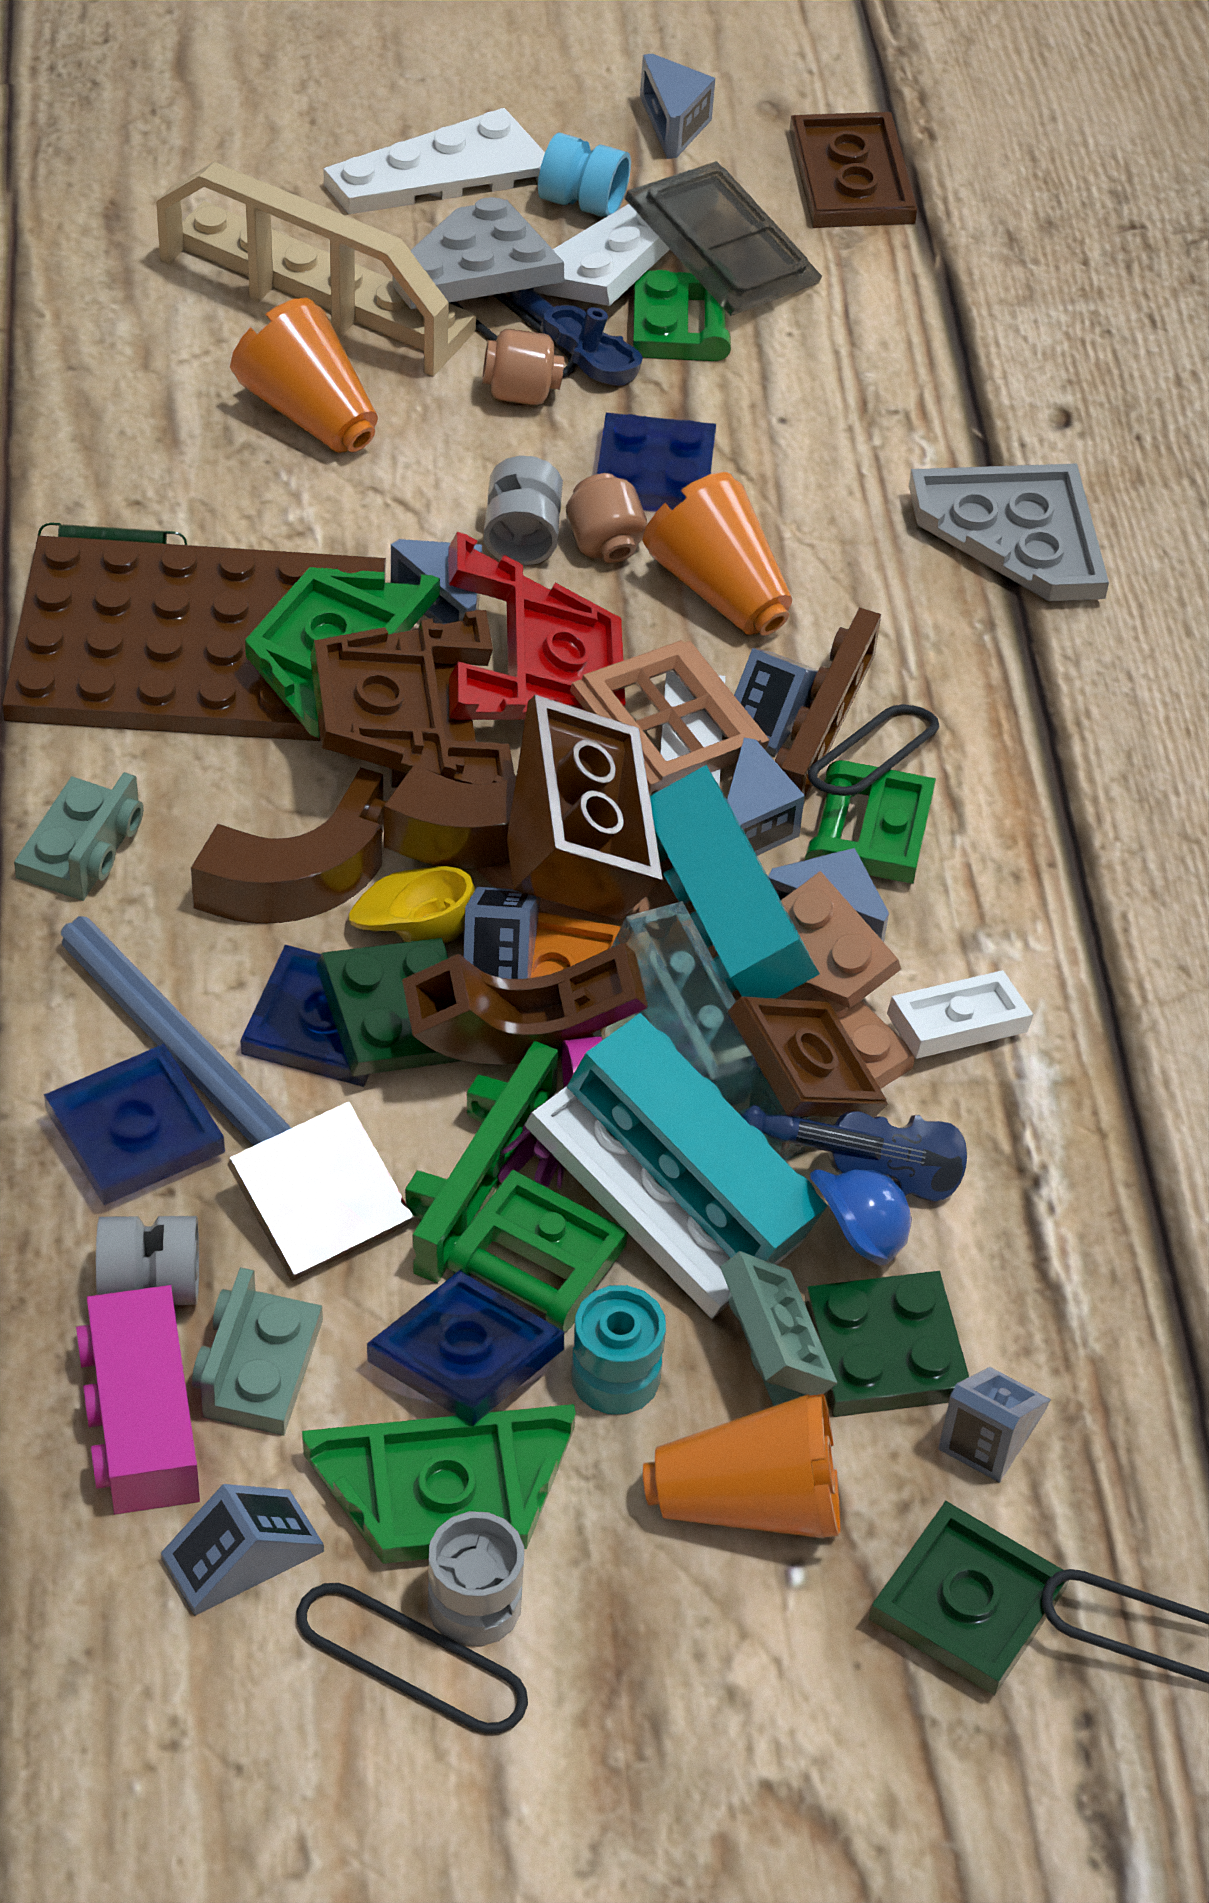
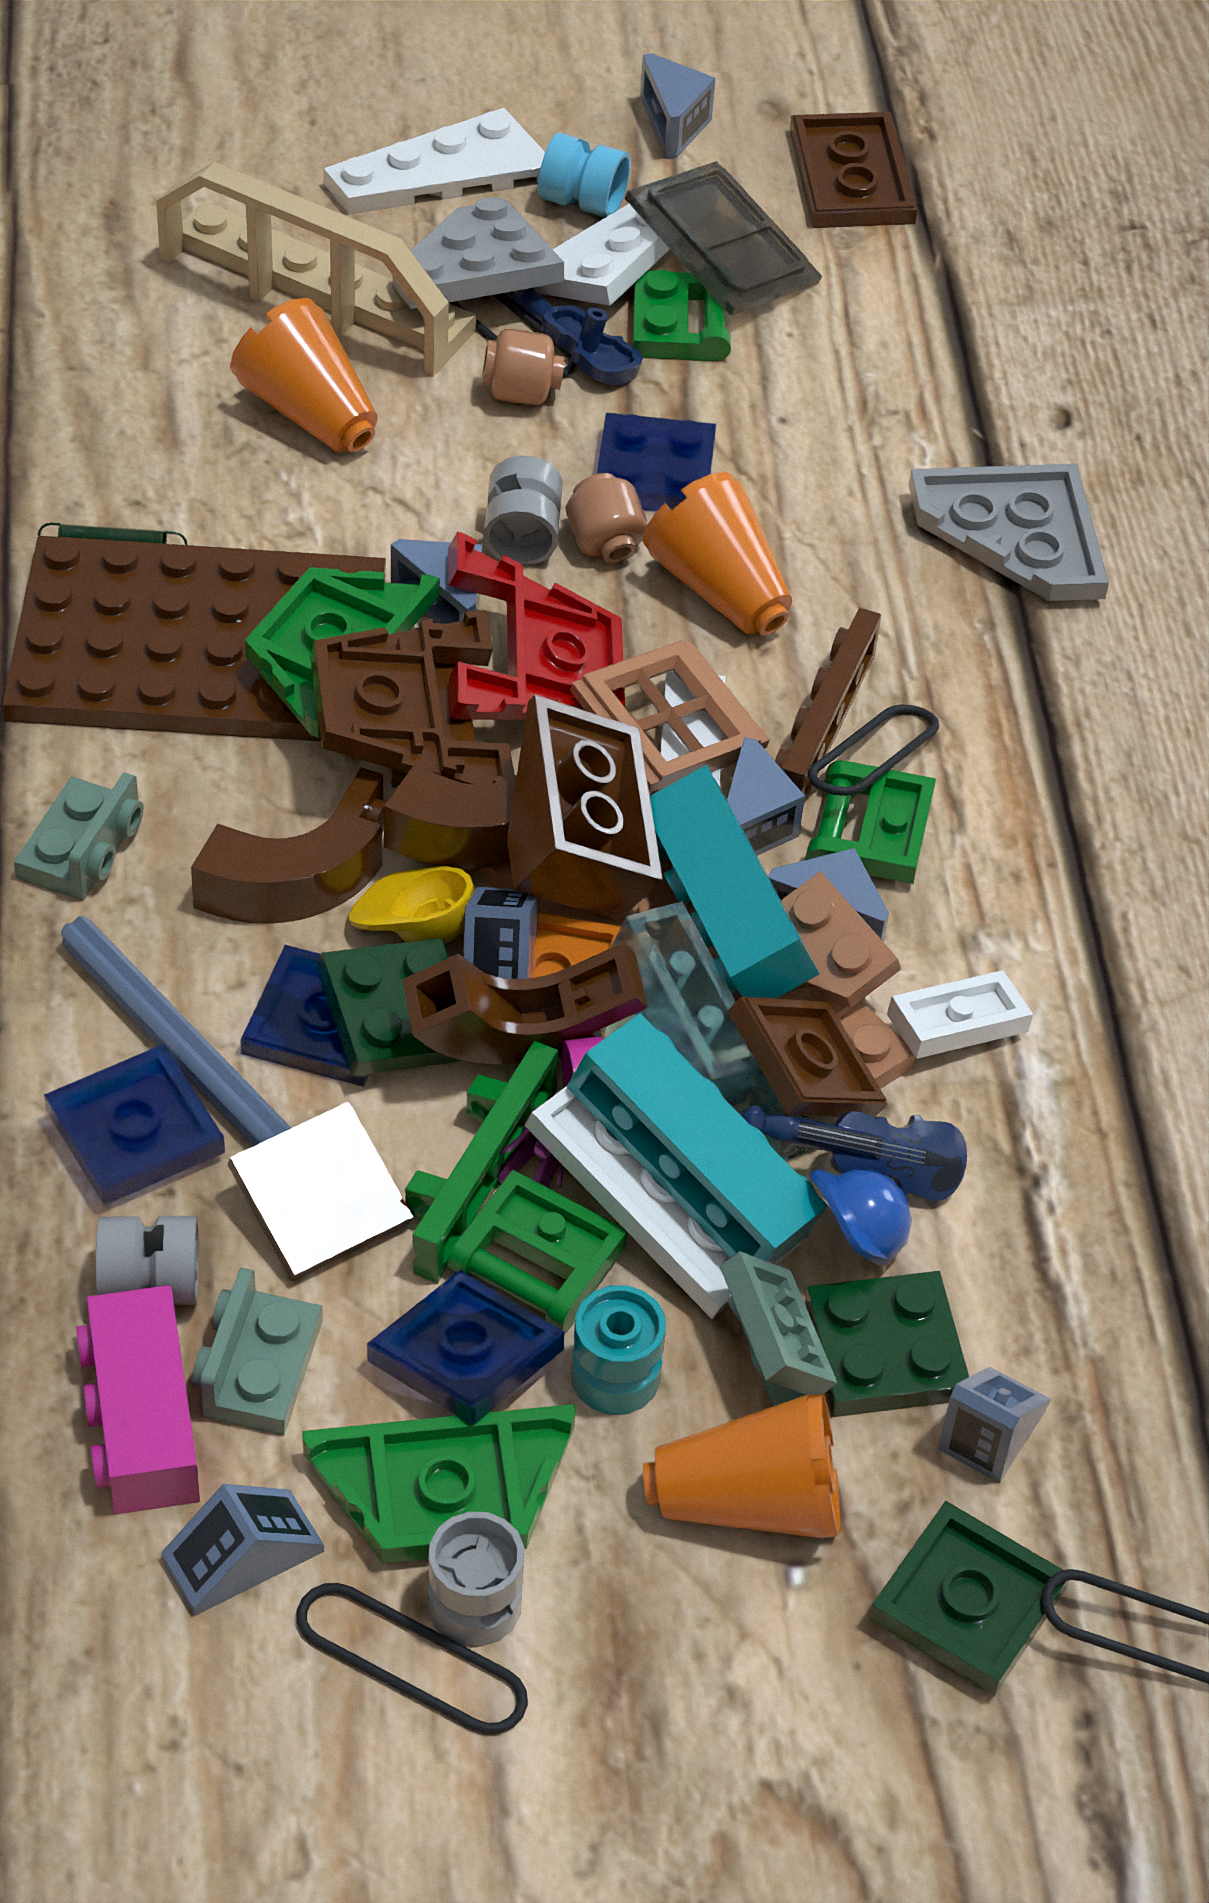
slope [722,648,818,757] -> none

